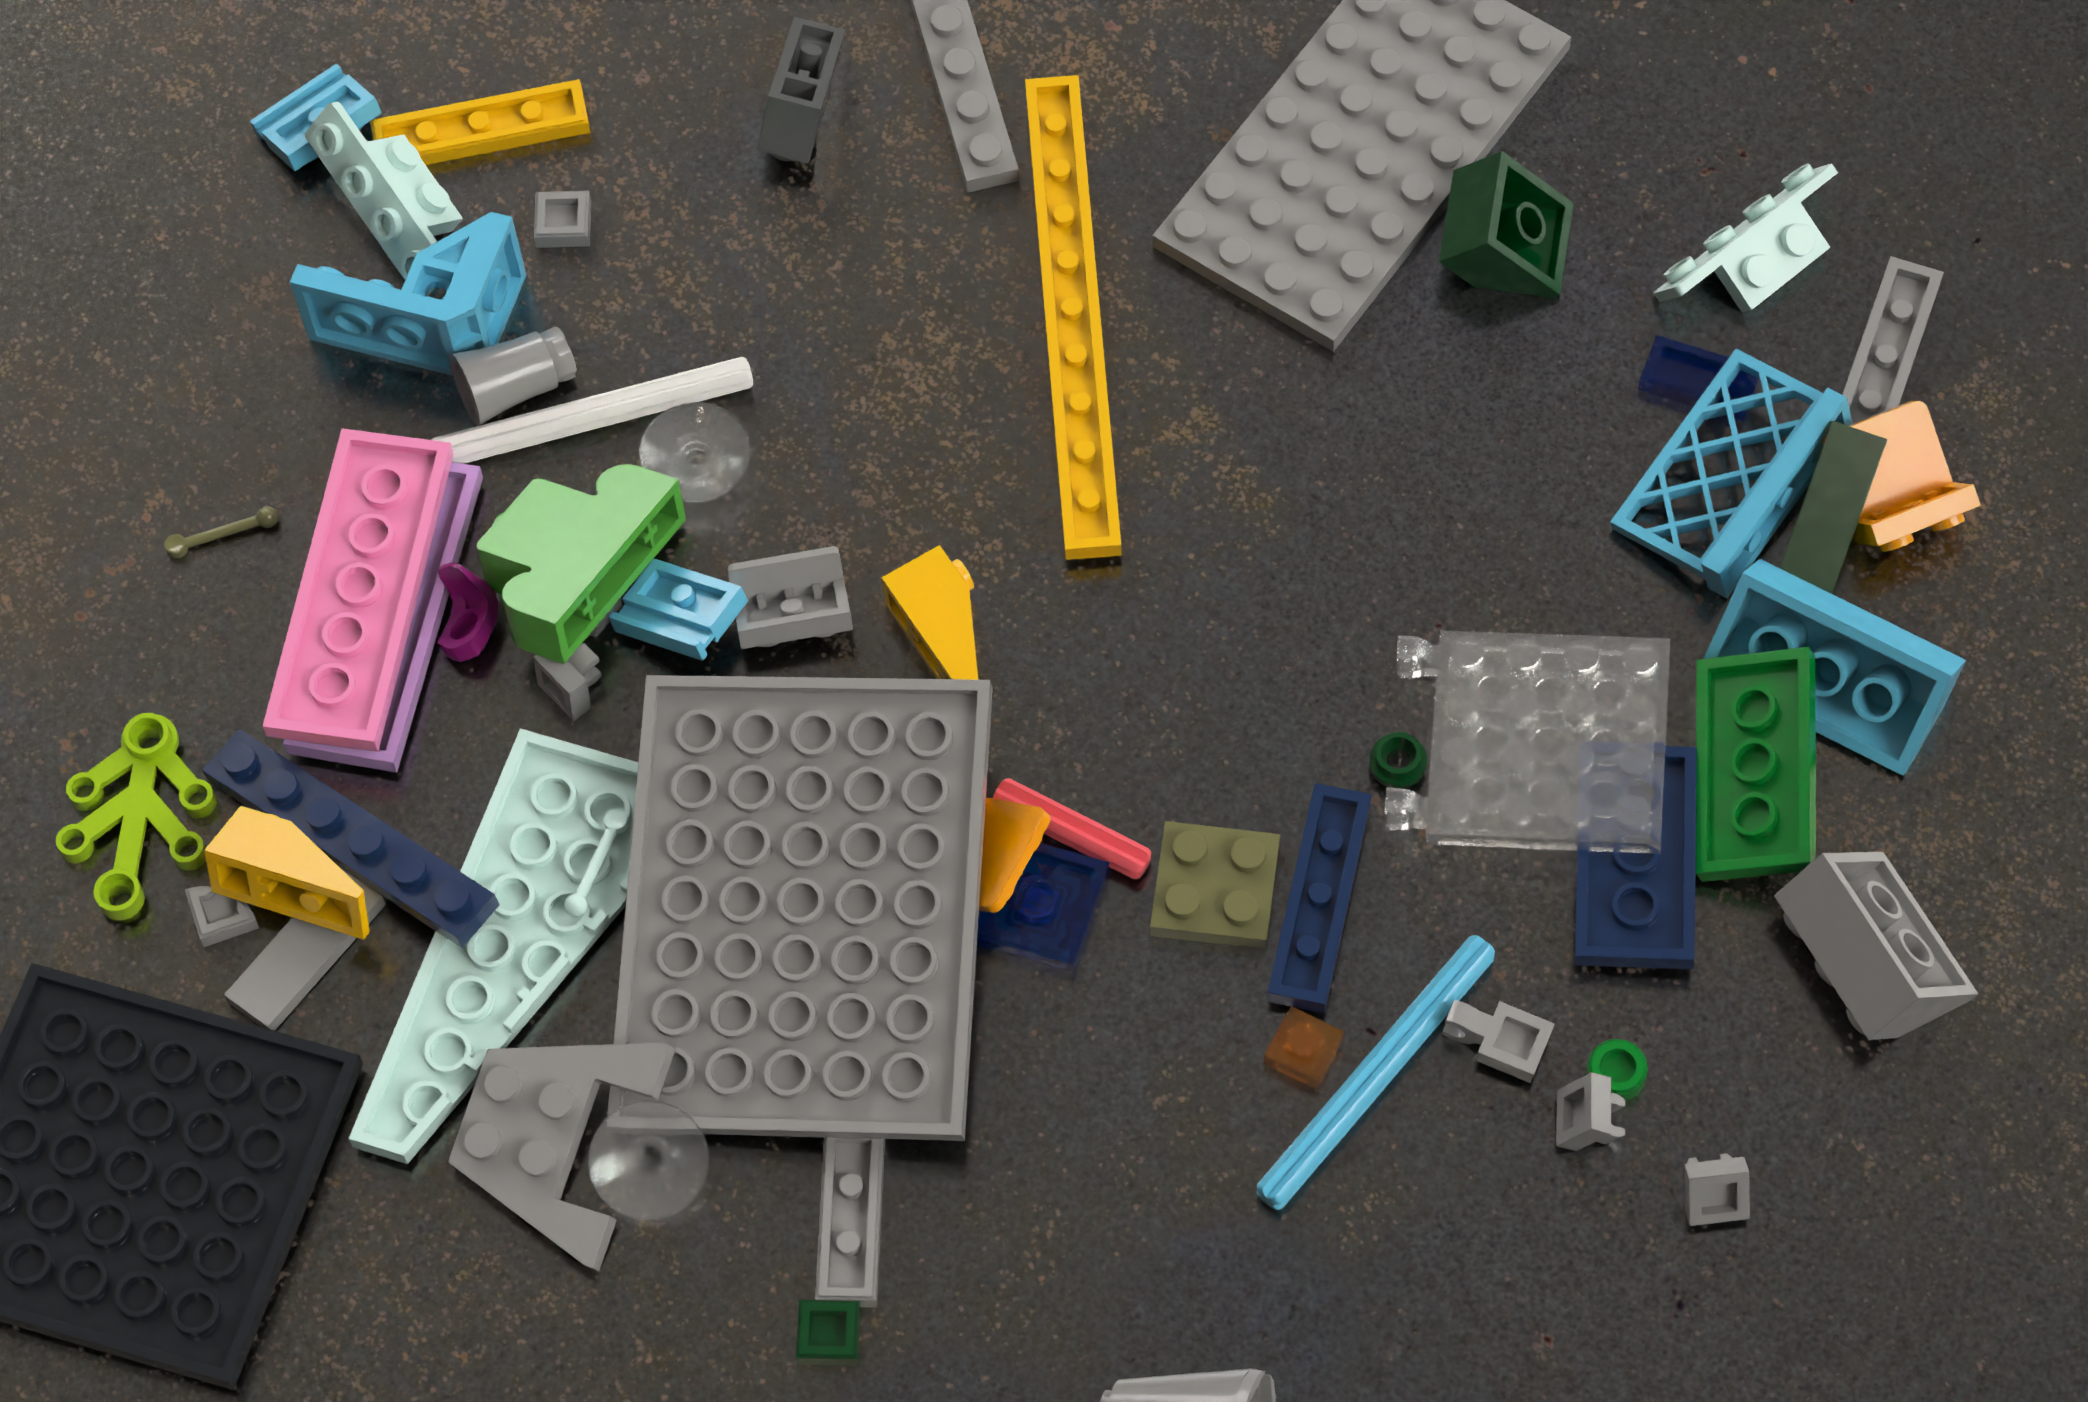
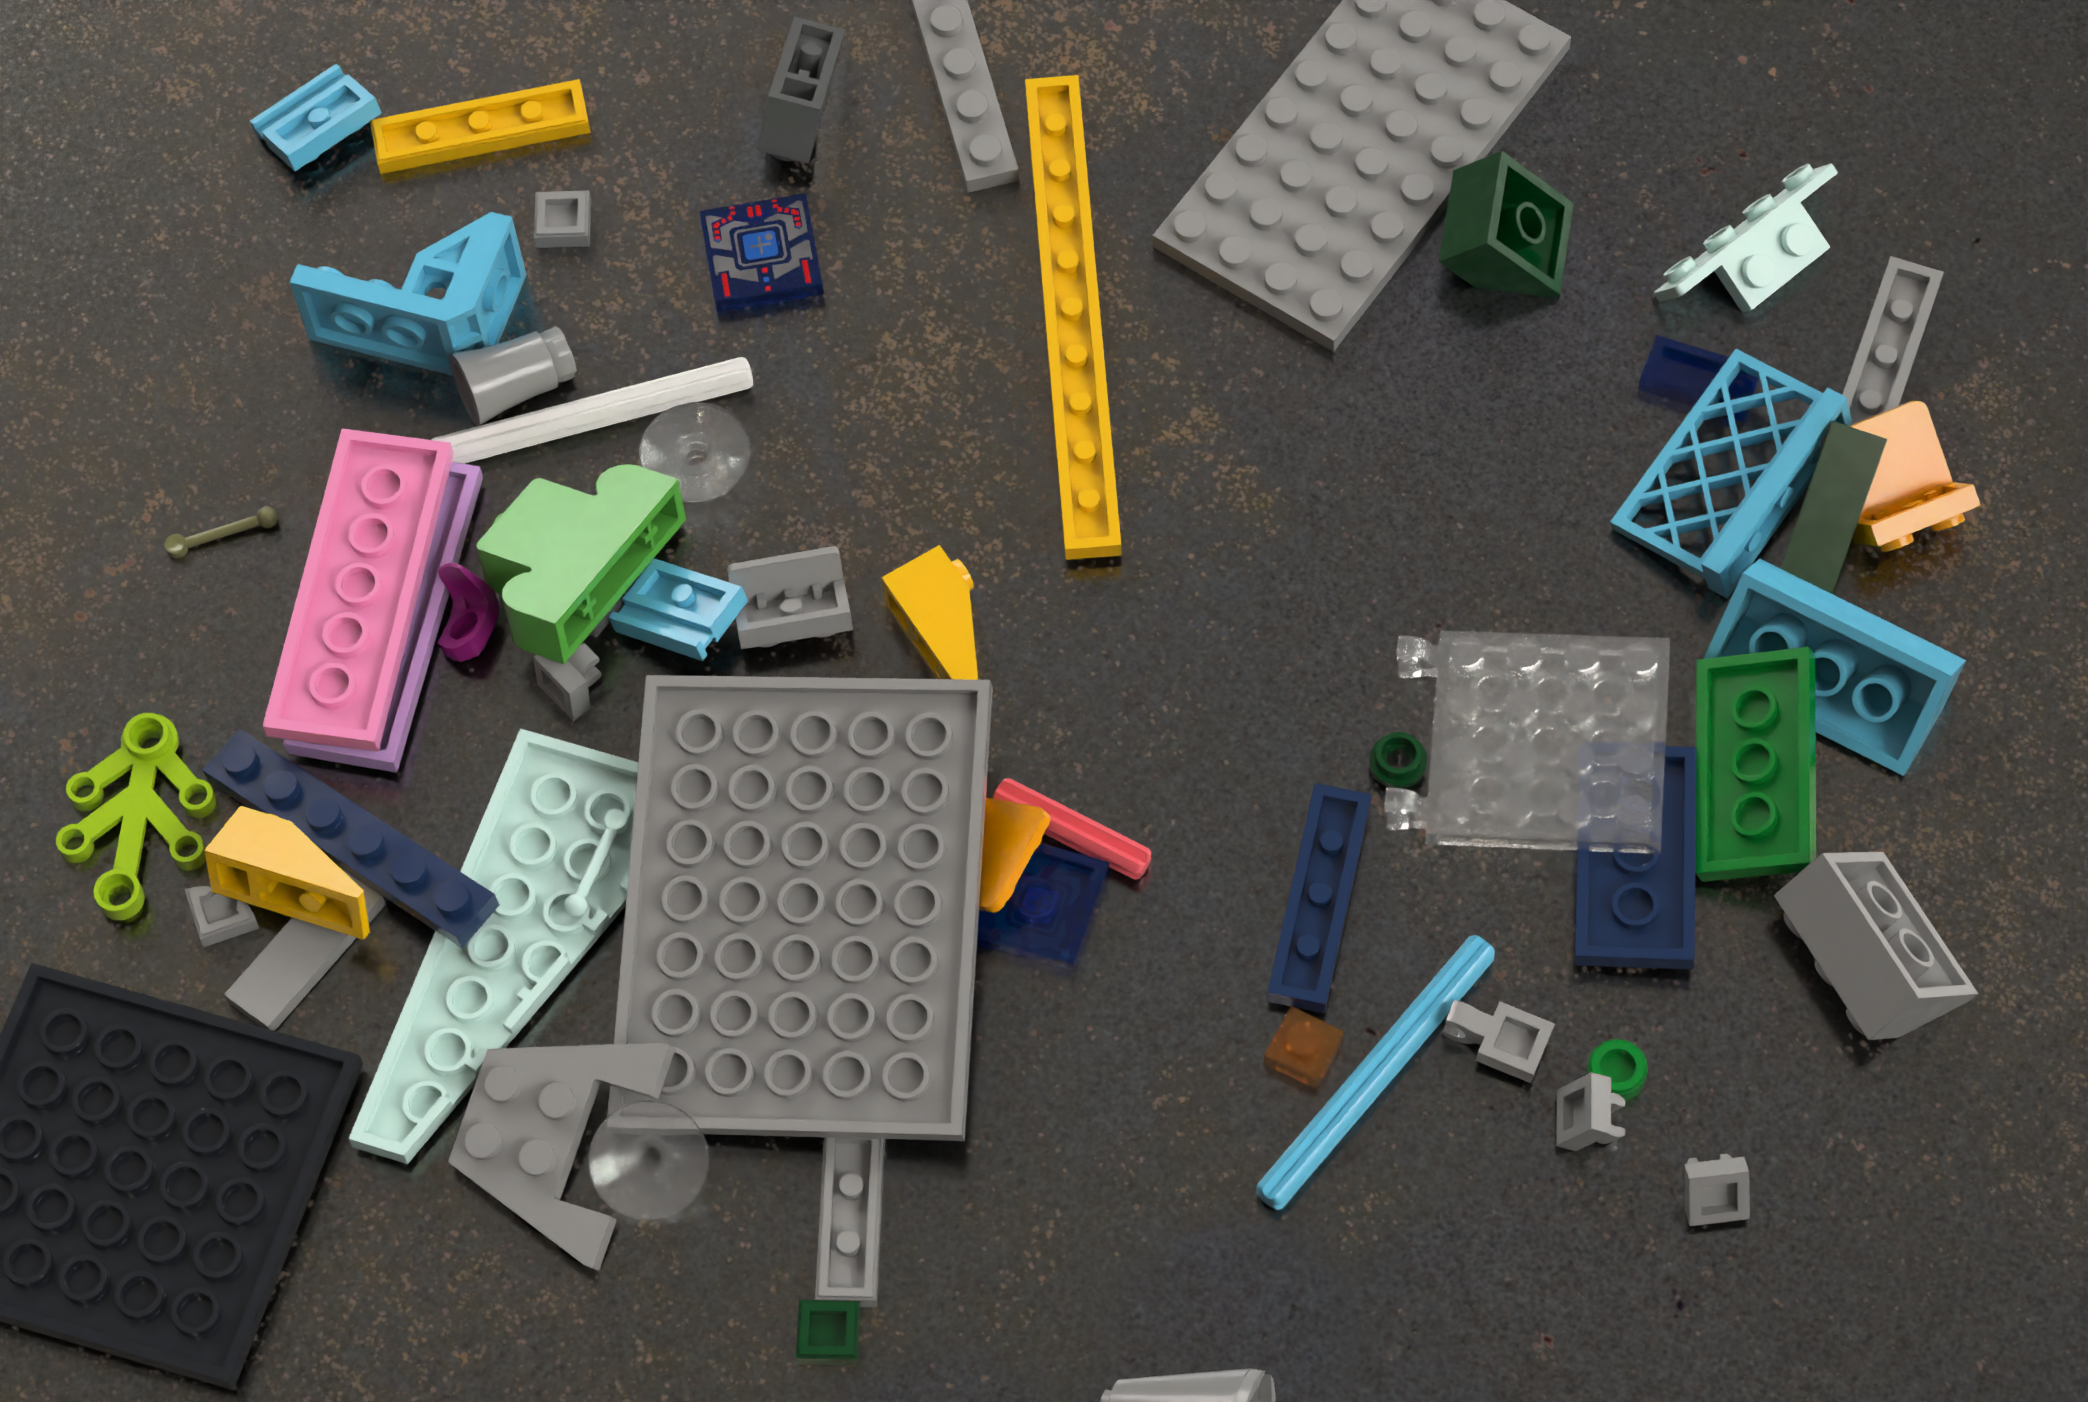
light aqua bracket [305,102,463,298] -> none
olive plate [1150,821,1280,949] -> none
none -> clear blue tile [699,193,824,312]

